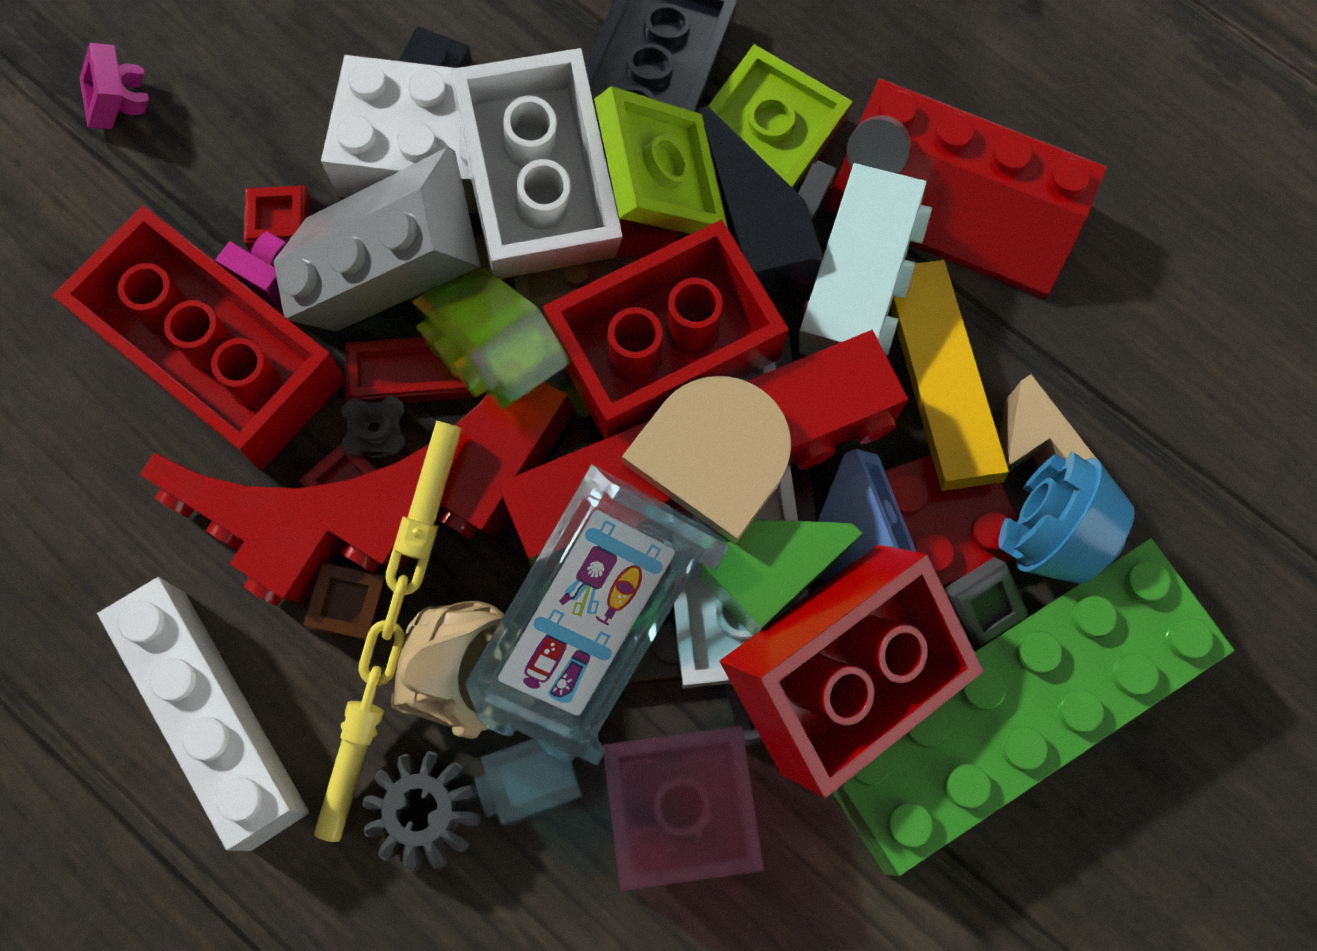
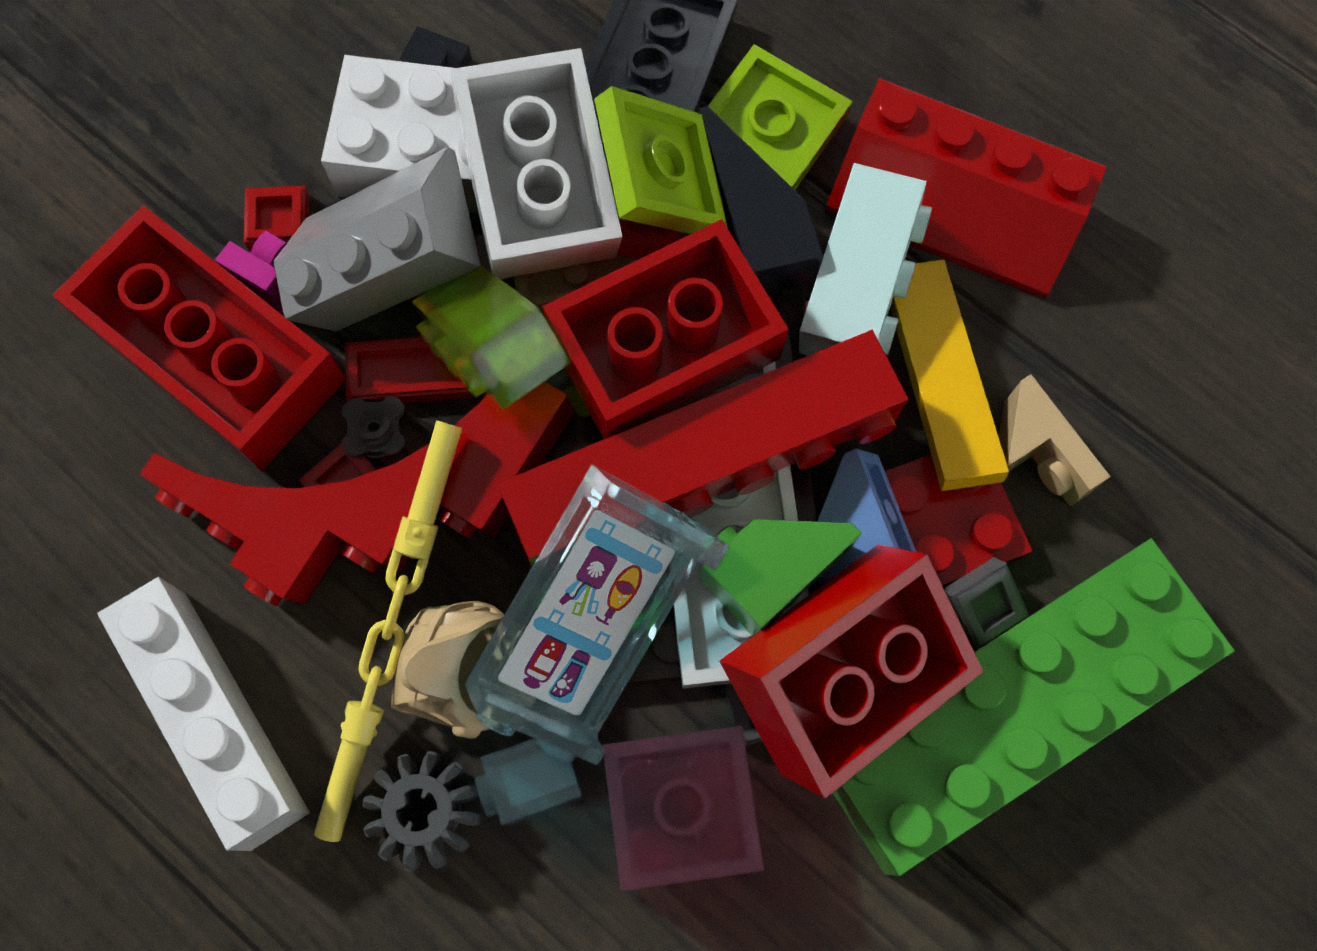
dark pink tile [79,42,149,129] -> none
reddish brown plate [303,562,388,642] -> none
tan tile [622,376,791,544] -> none
dark grey tile [798,160,837,226] -> none
dark grey tile [847,115,911,174] -> none
dark azure cone [998,451,1135,584] -> none

